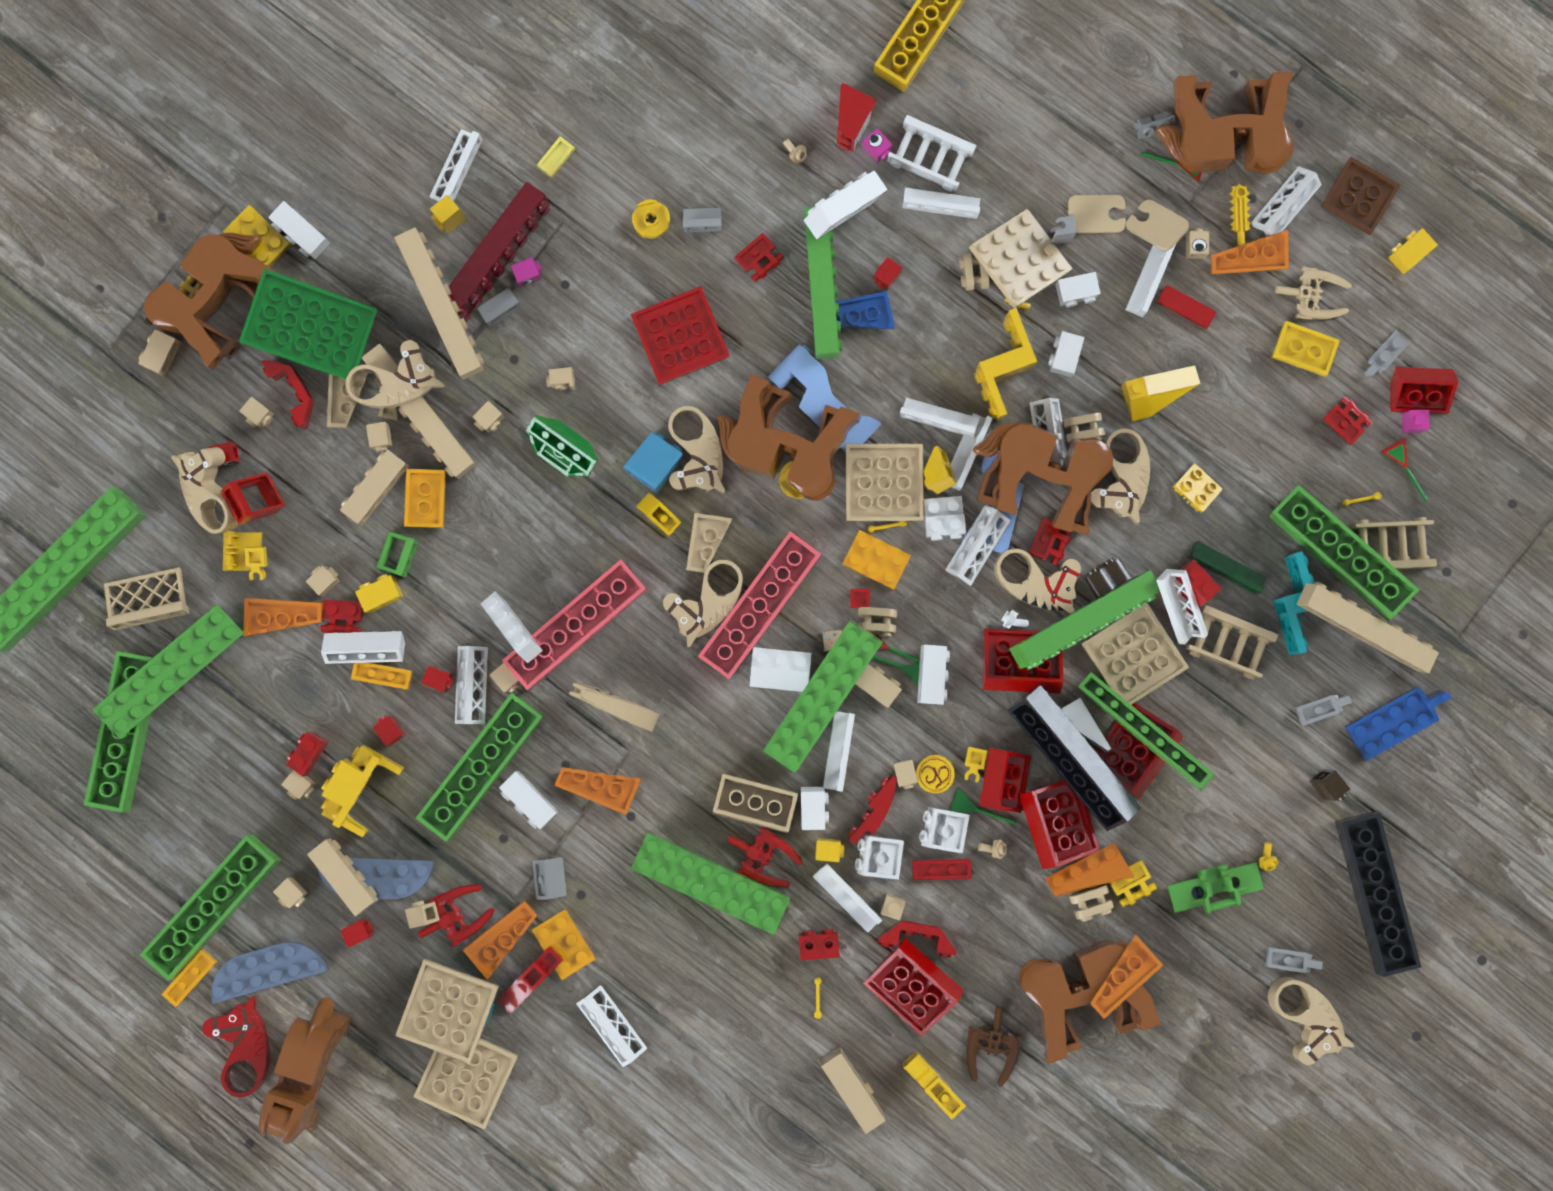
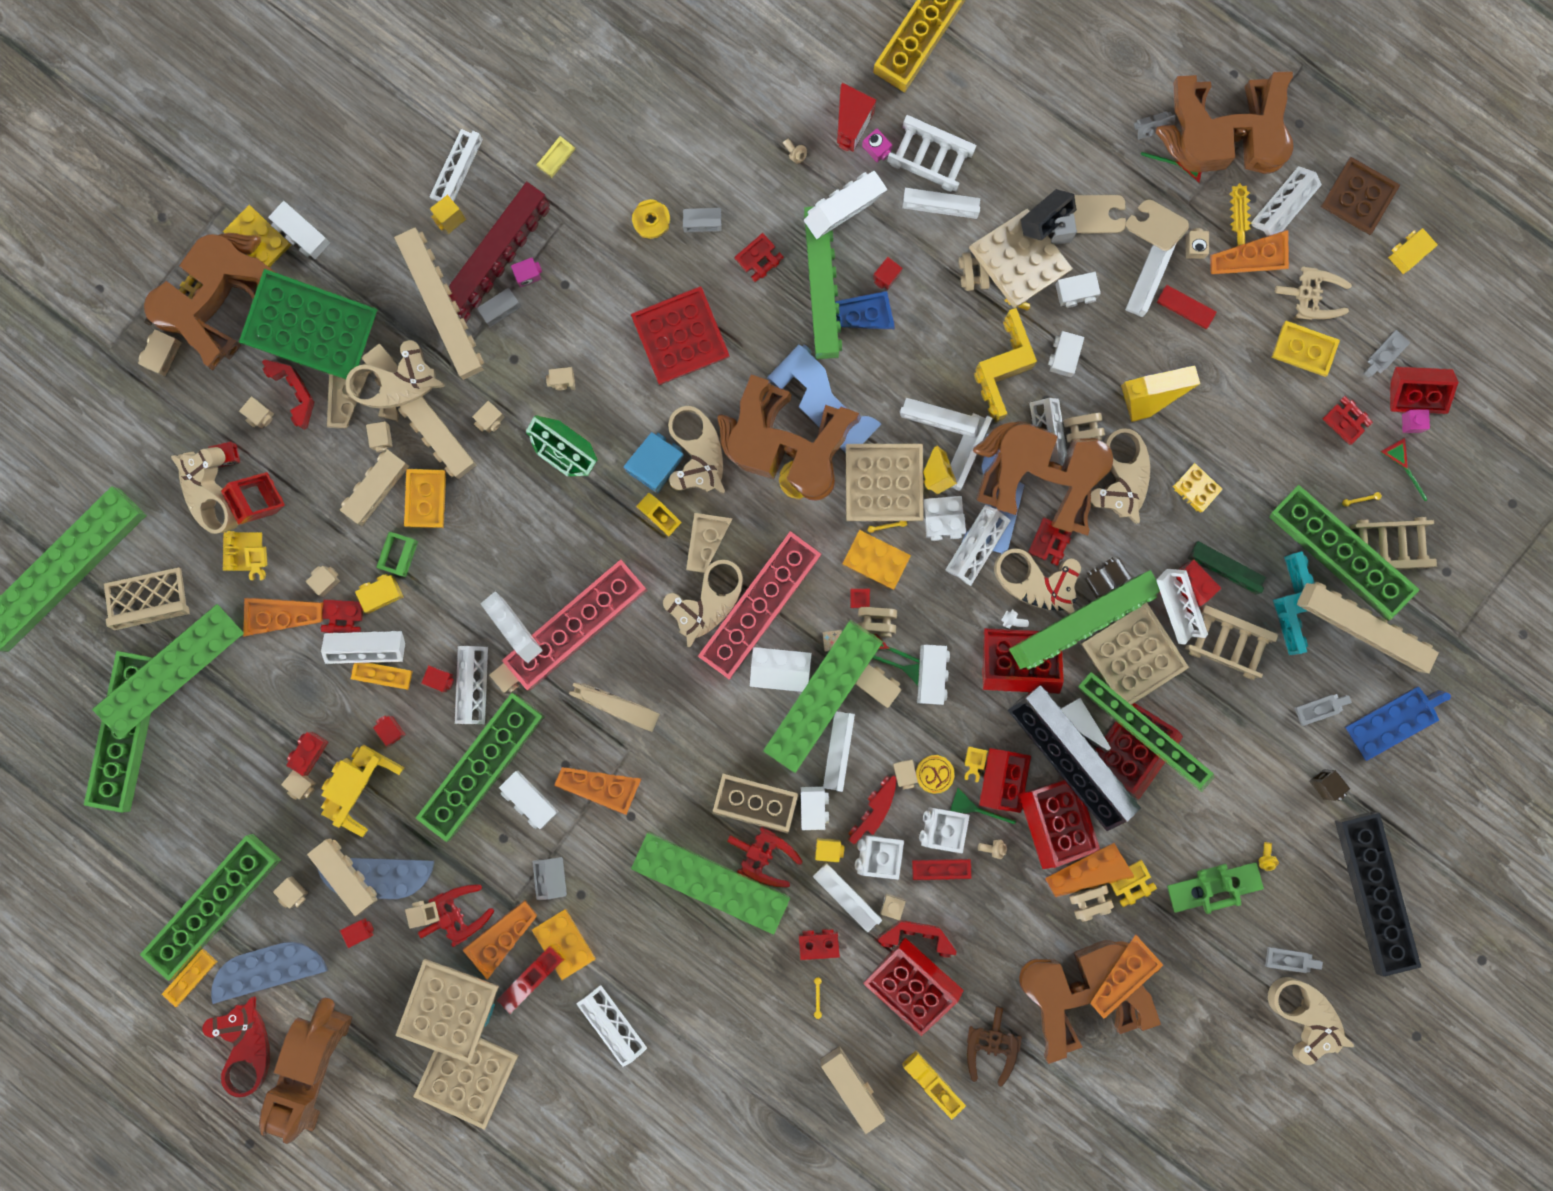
none -> black brick [1020,189,1077,241]

